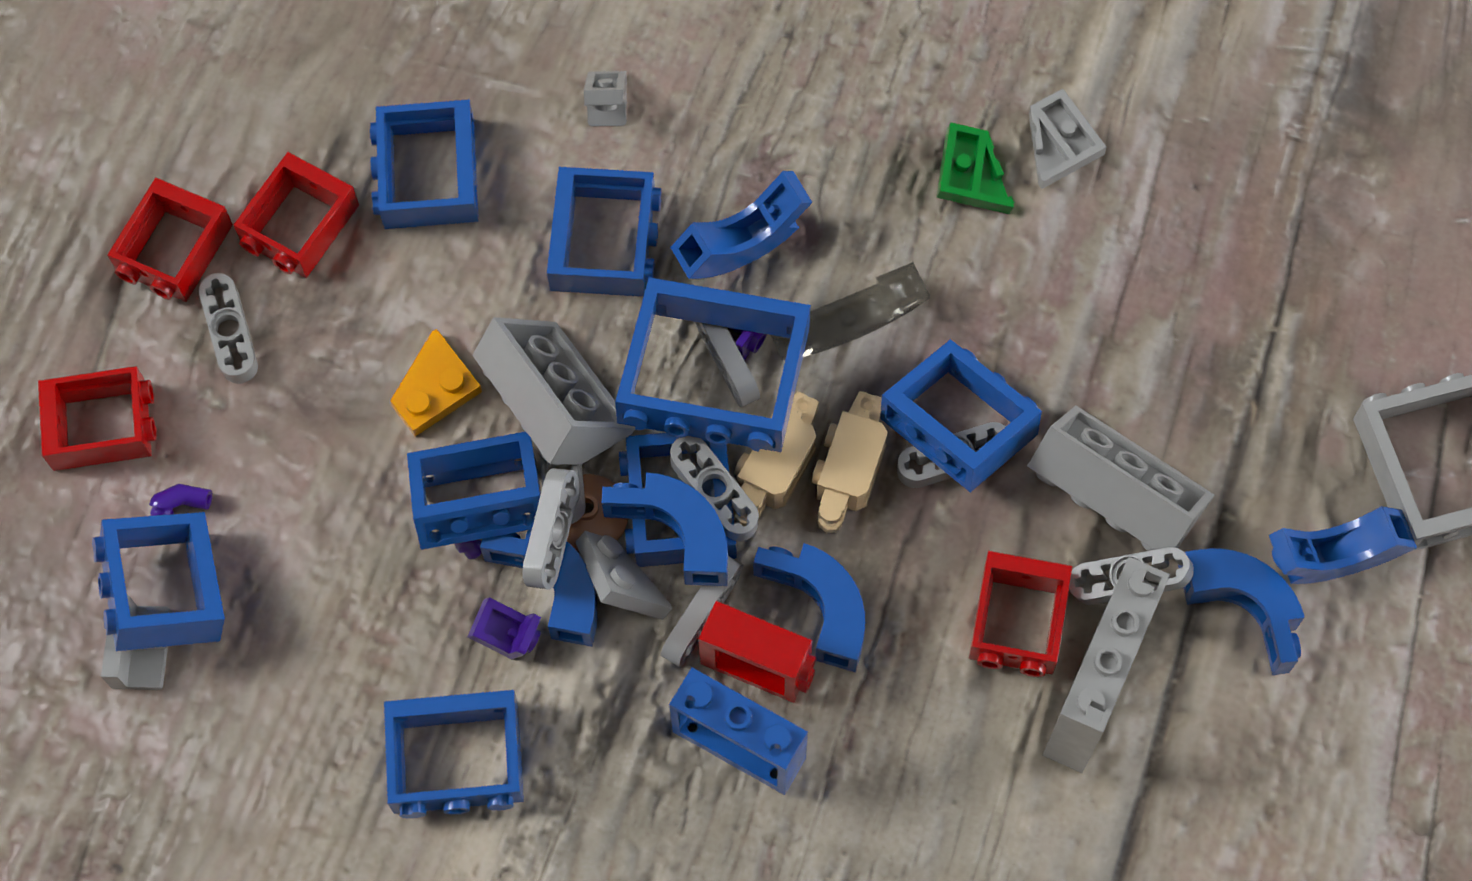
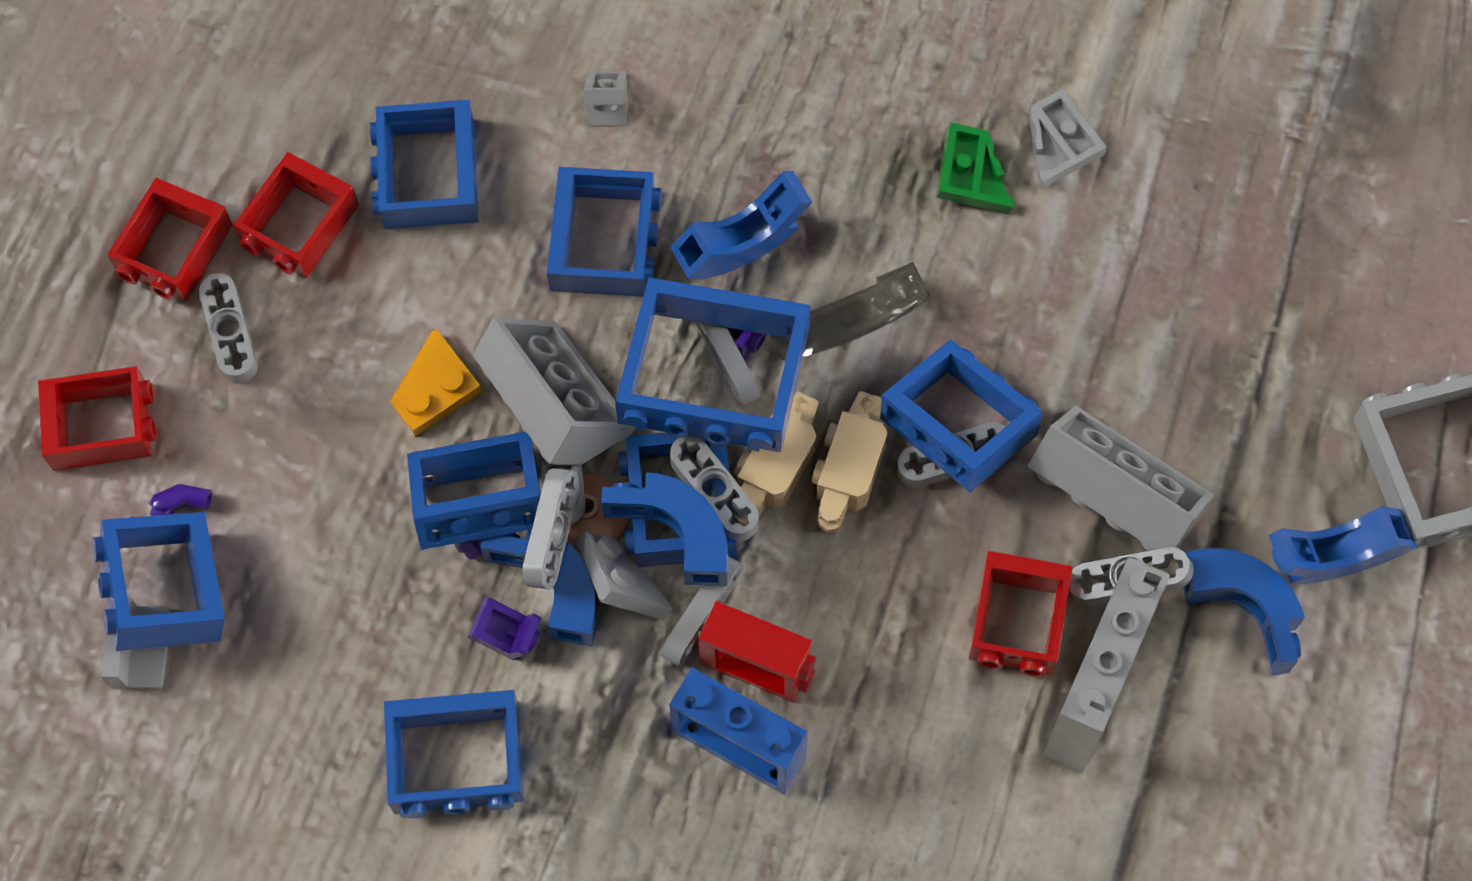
blue arch [753,543,865,672] -> none

